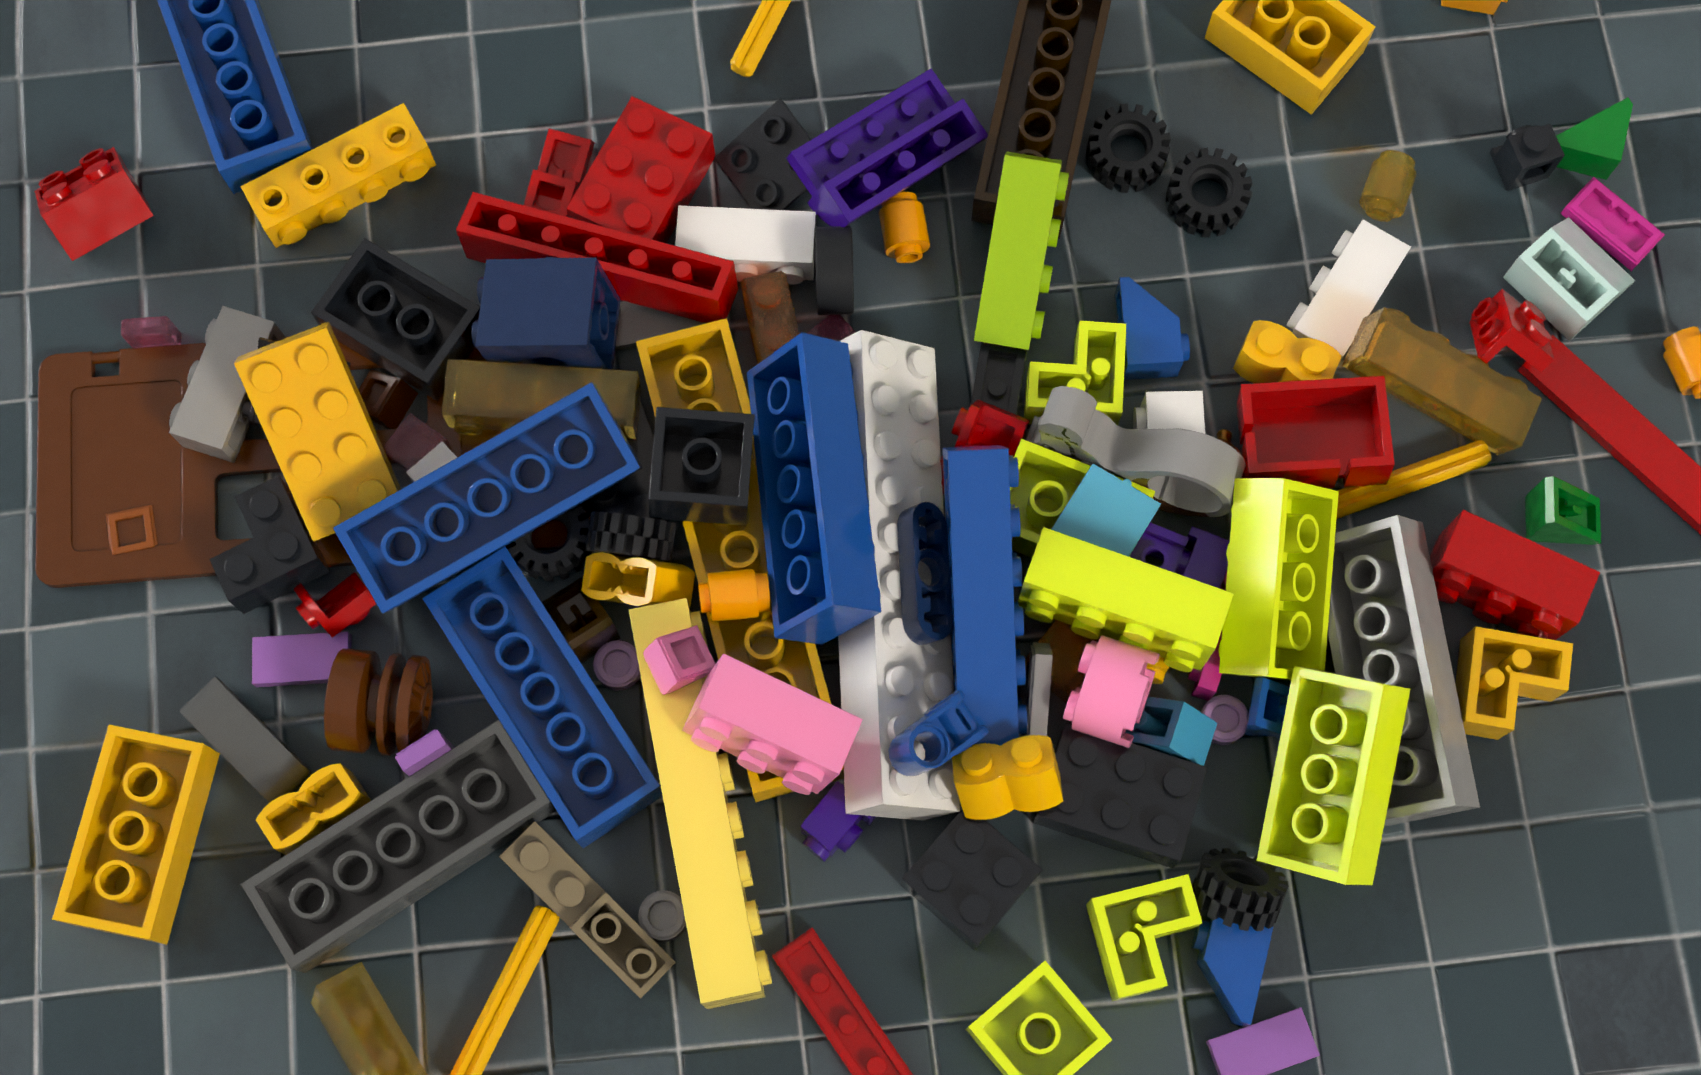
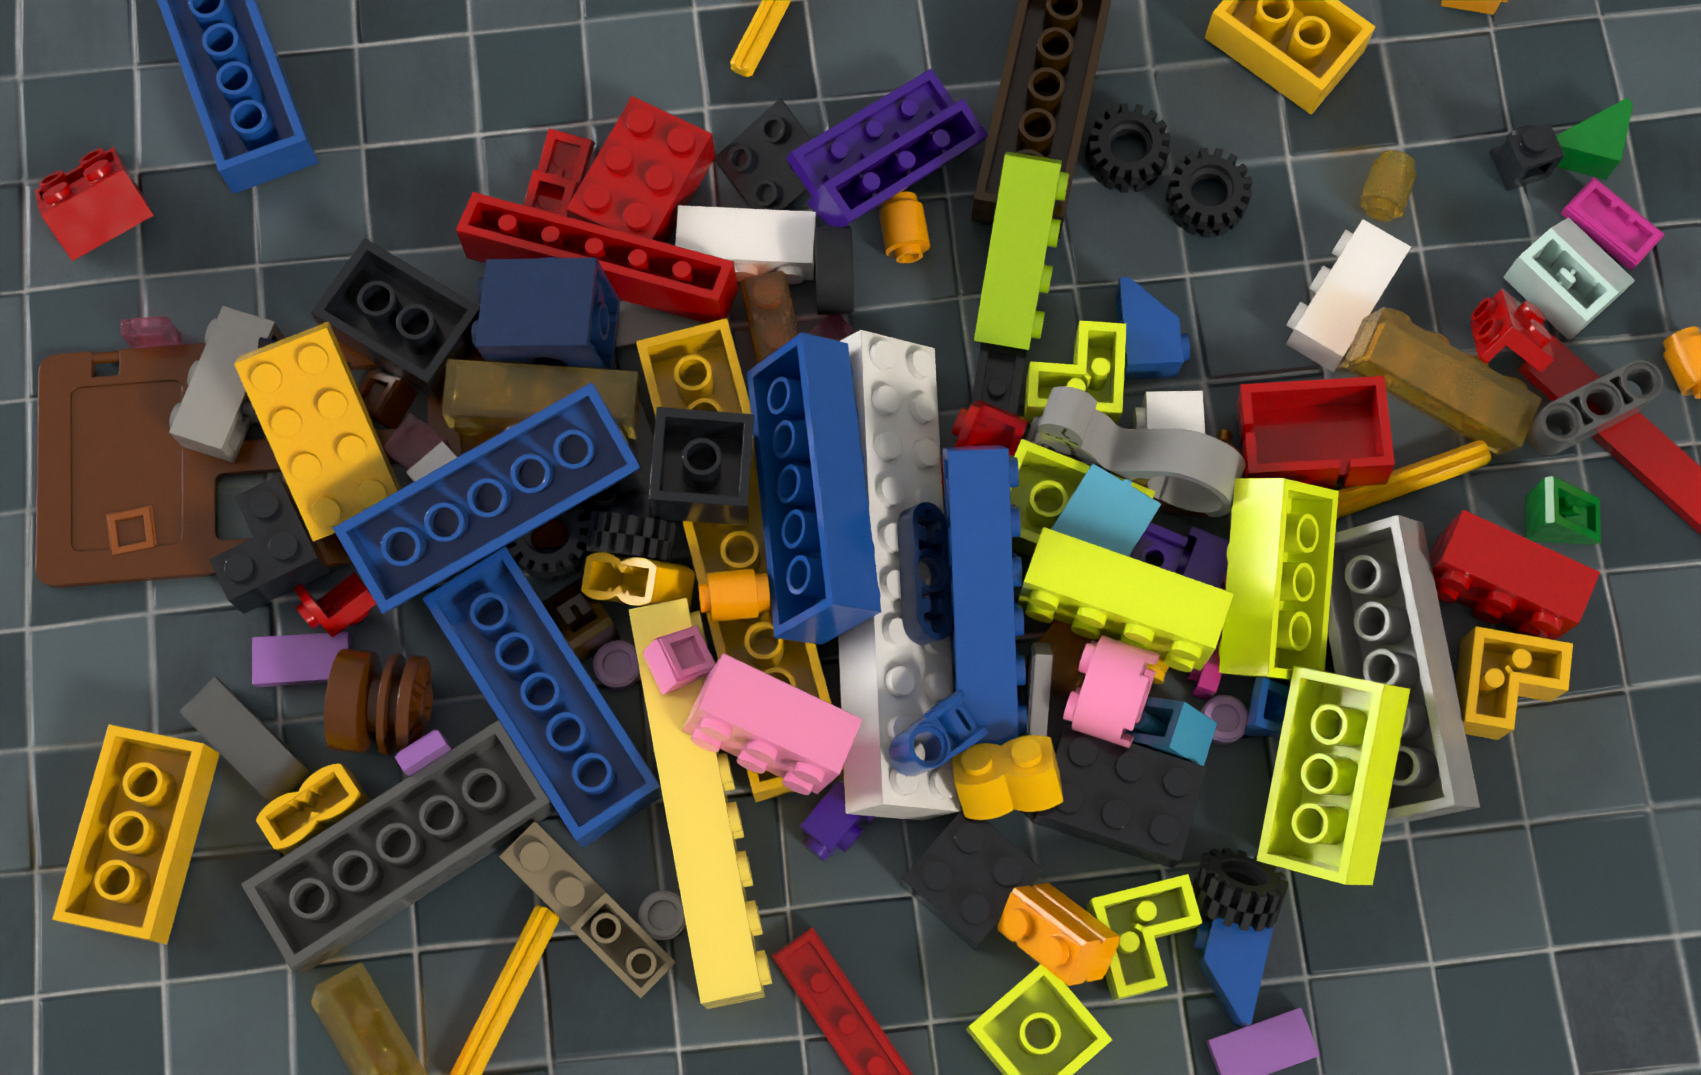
yellow brick [240,103,436,248] -> none
yellow brick [1233,320,1341,383] -> none
none -> light orange brick [997,882,1120,986]
none -> dark grey beam [1526,360,1663,455]

